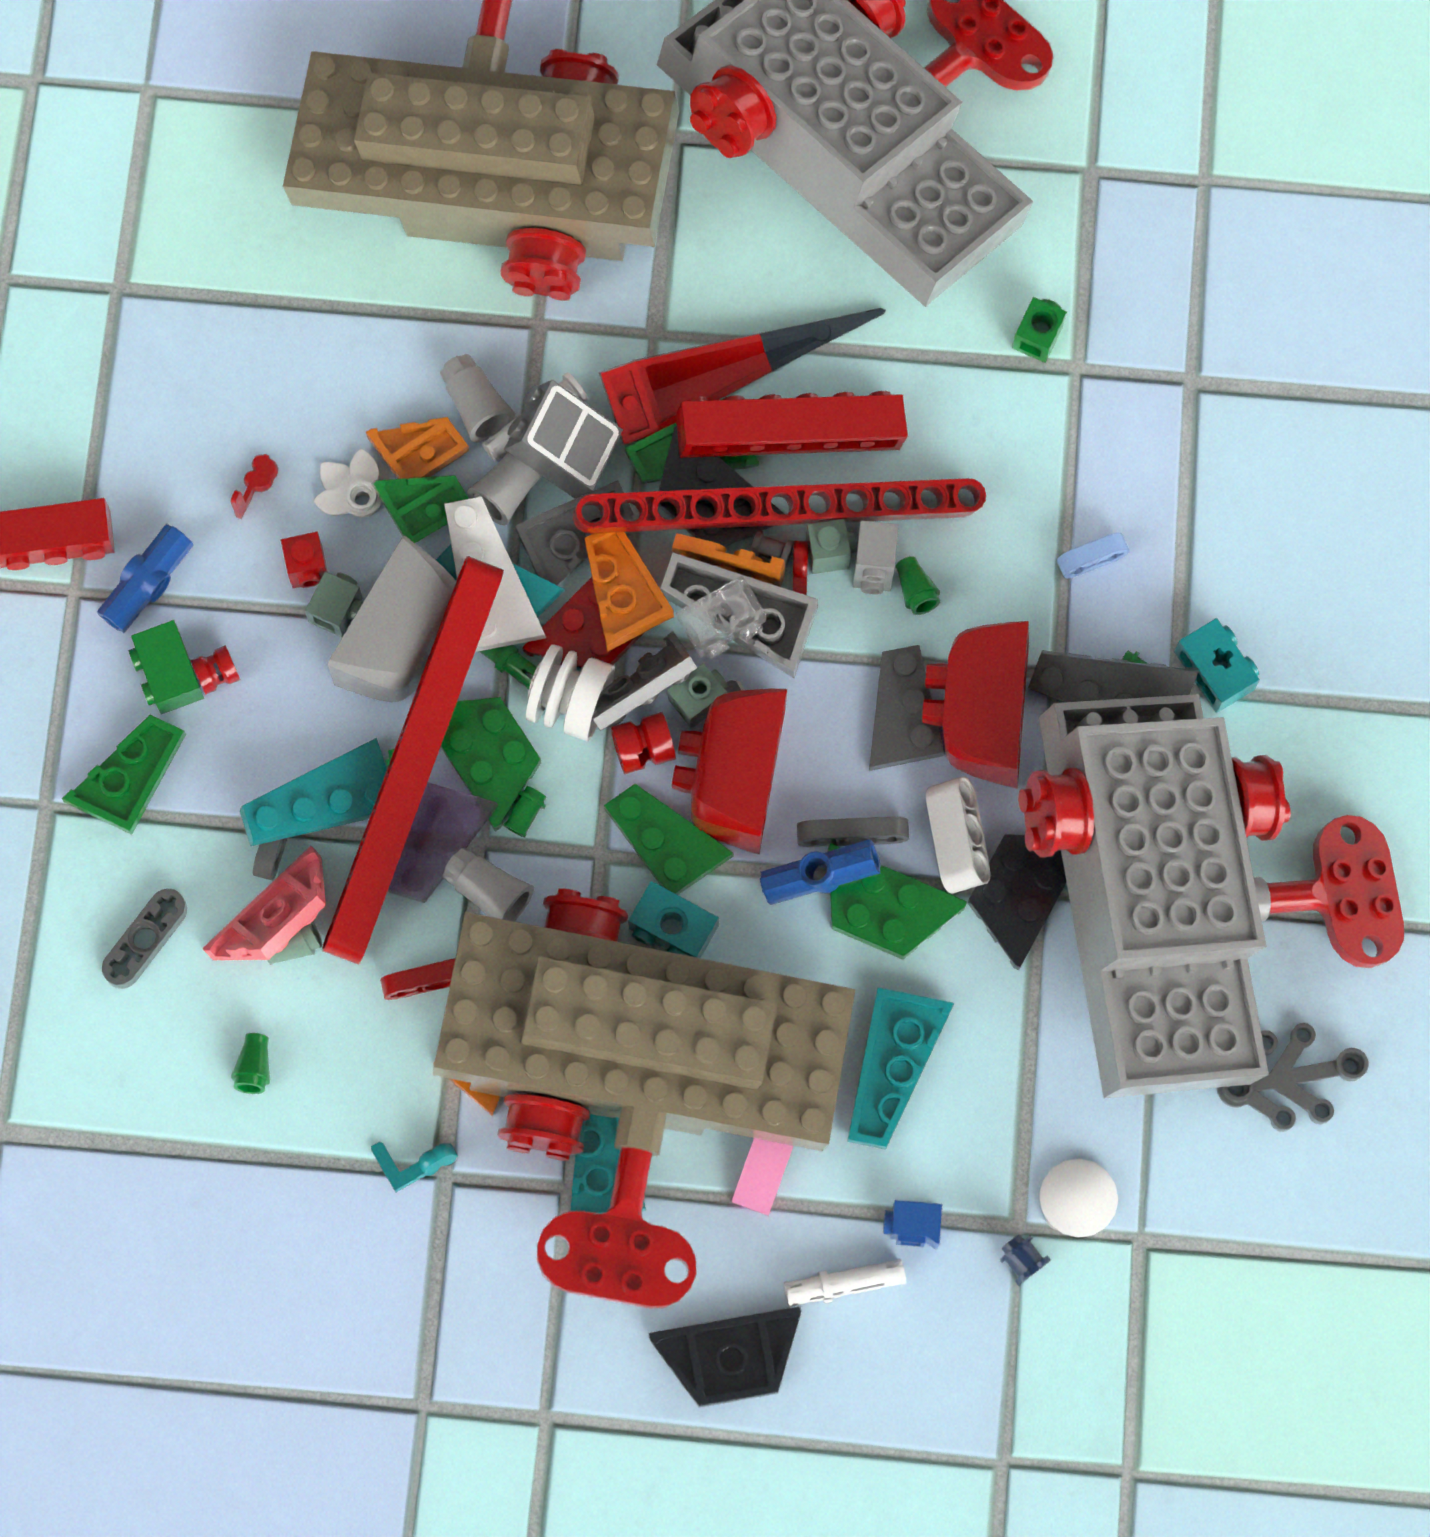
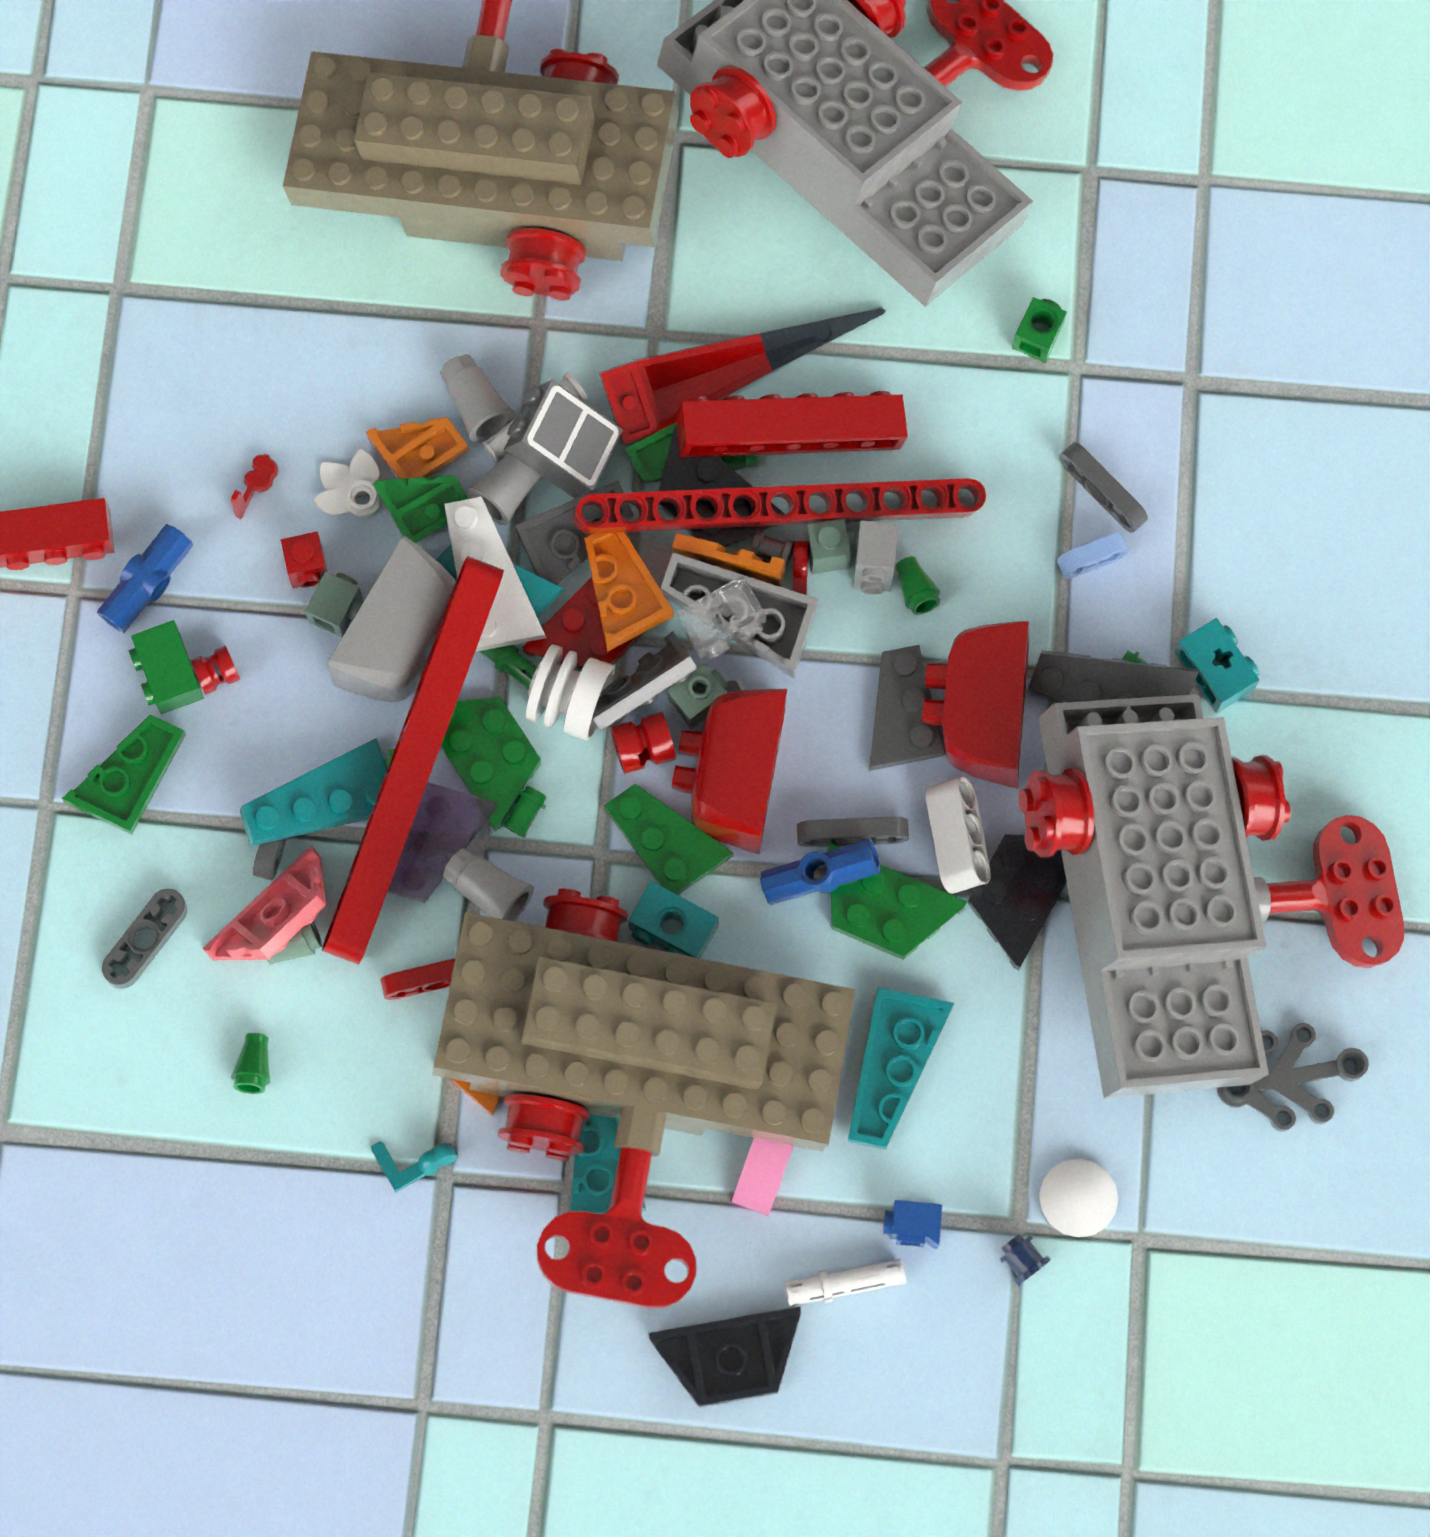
none -> dark grey beam [1059,442,1148,533]

